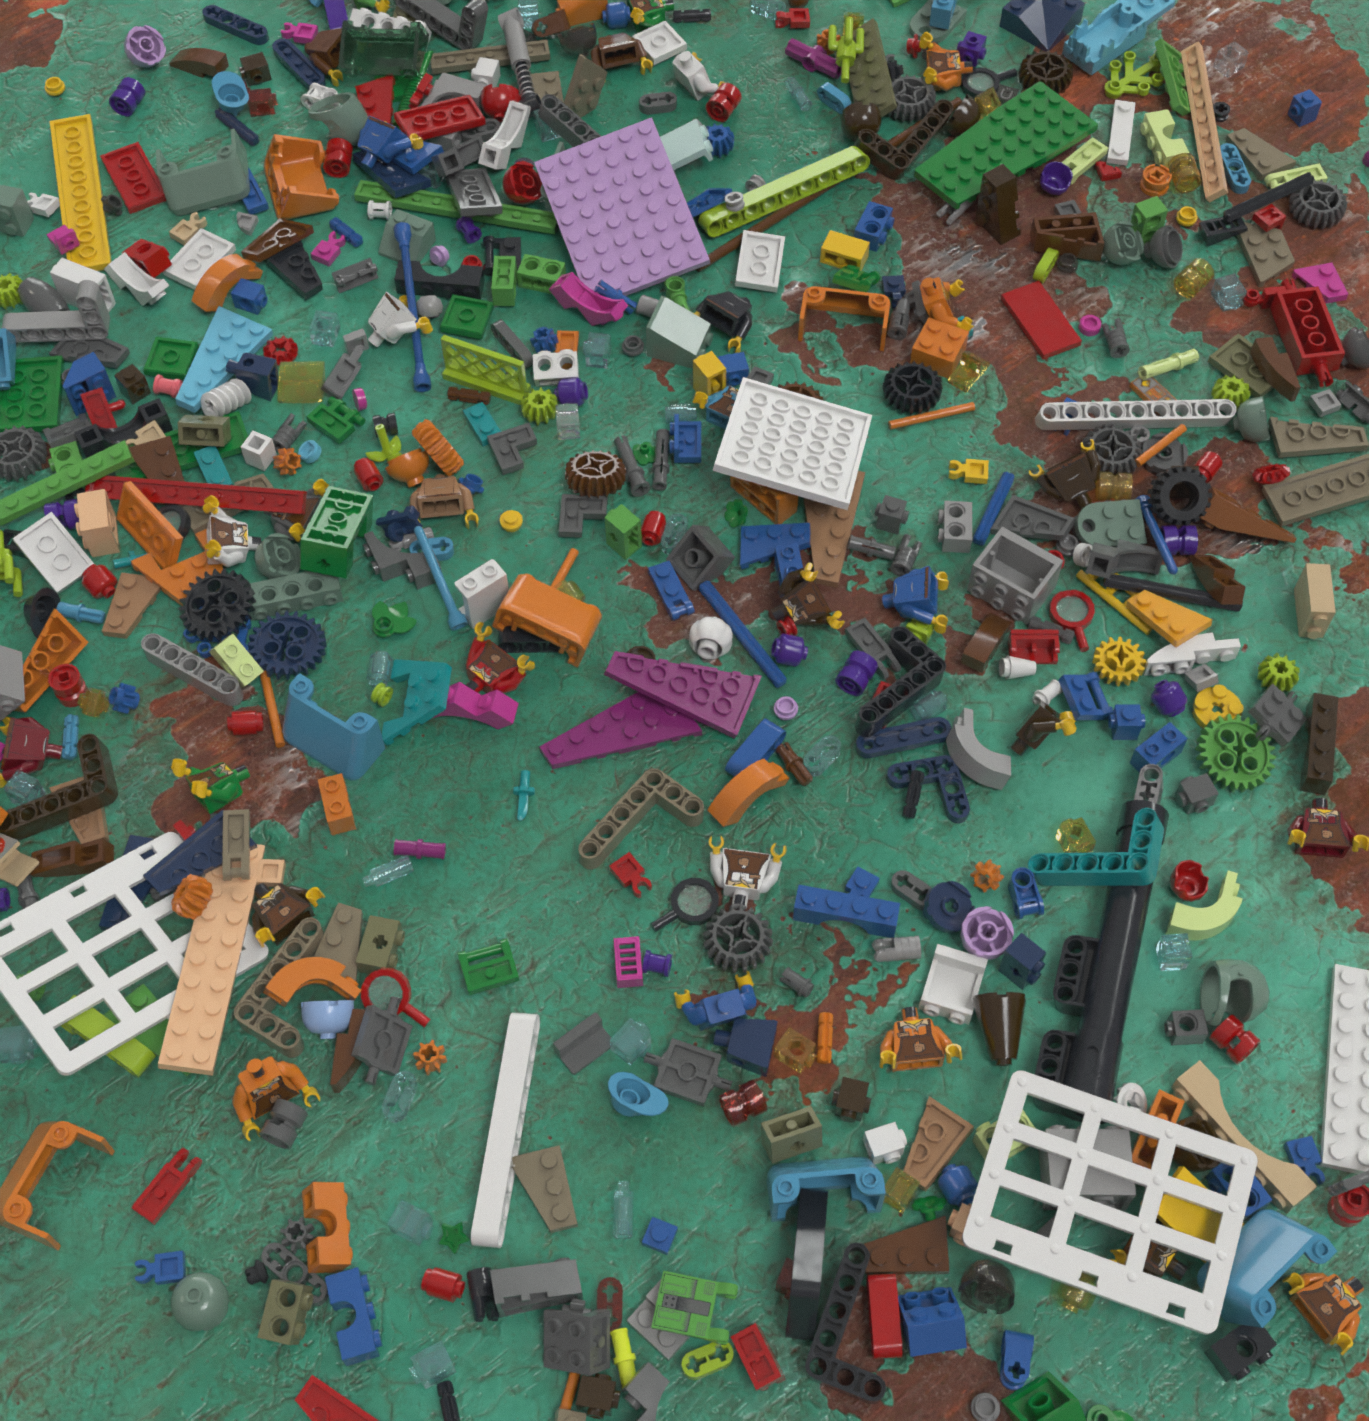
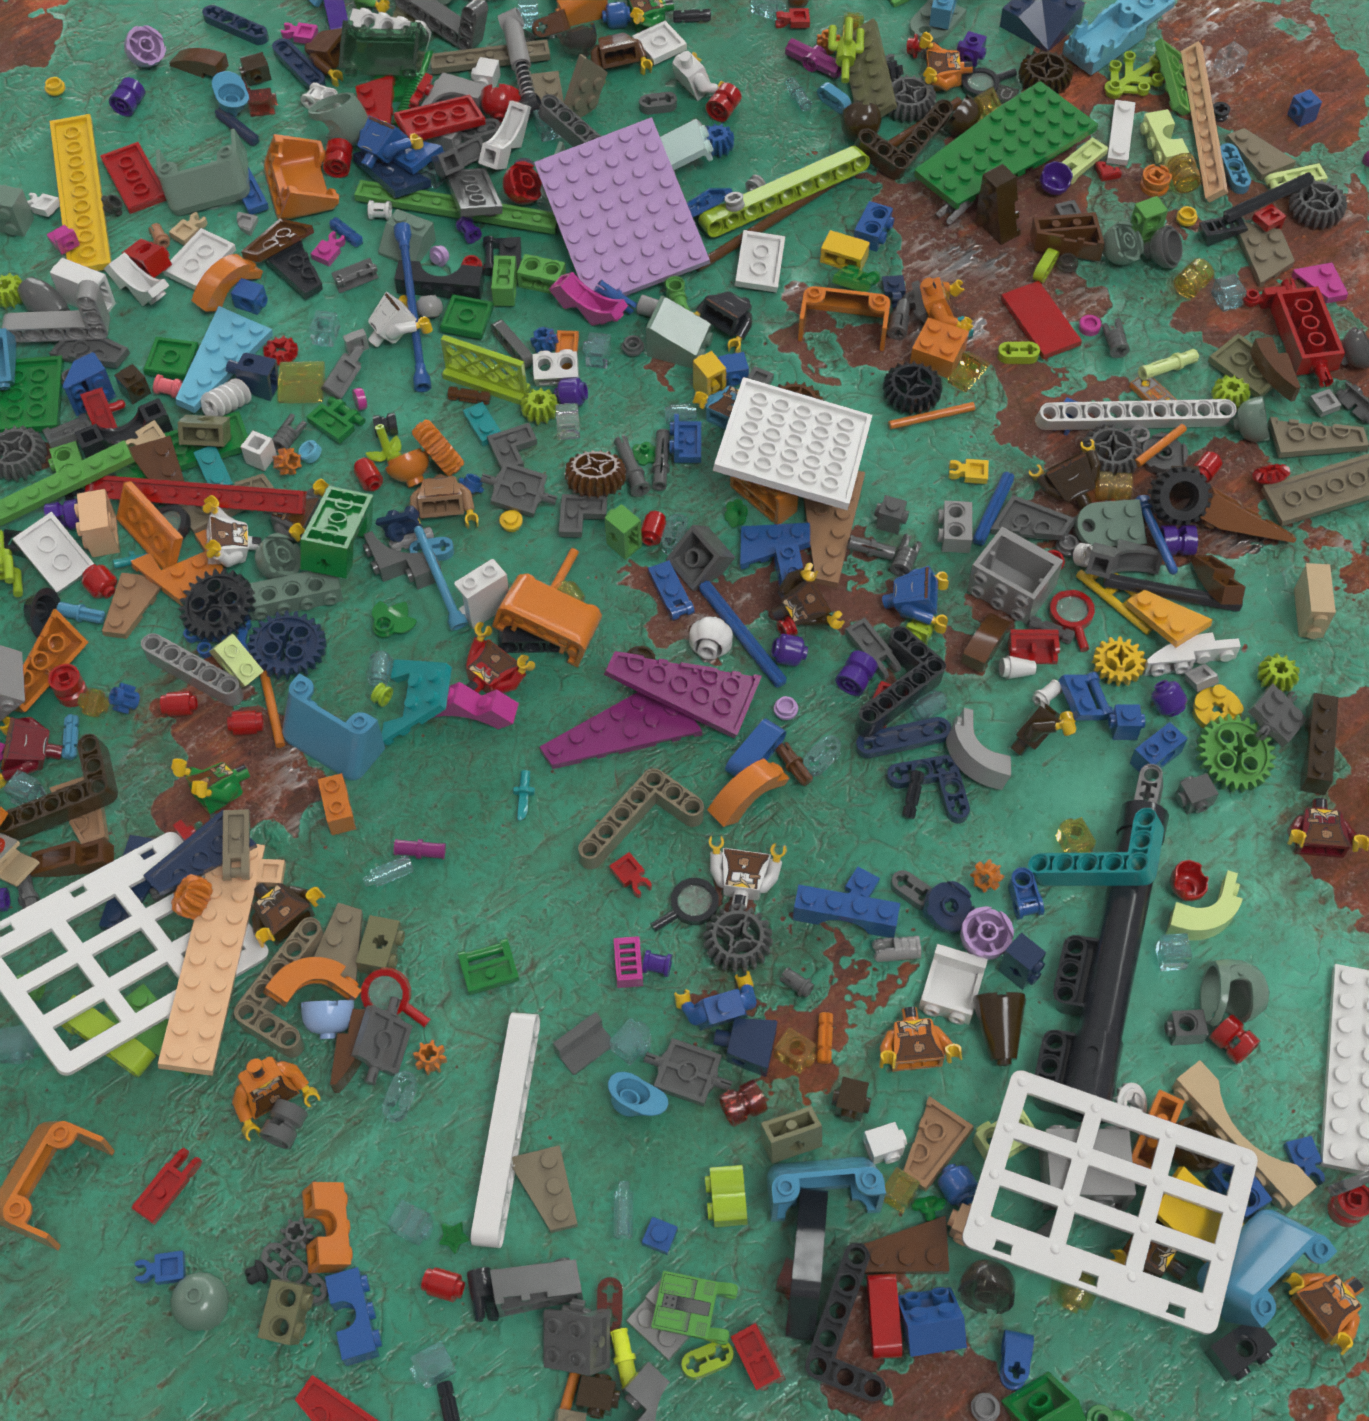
none -> nougat pin [149,223,170,248]
none -> red brick [160,691,198,717]
none -> dark grey plate [480,462,557,518]
none -> lime brick [705,1165,748,1227]
none -> lime beam [997,342,1040,364]

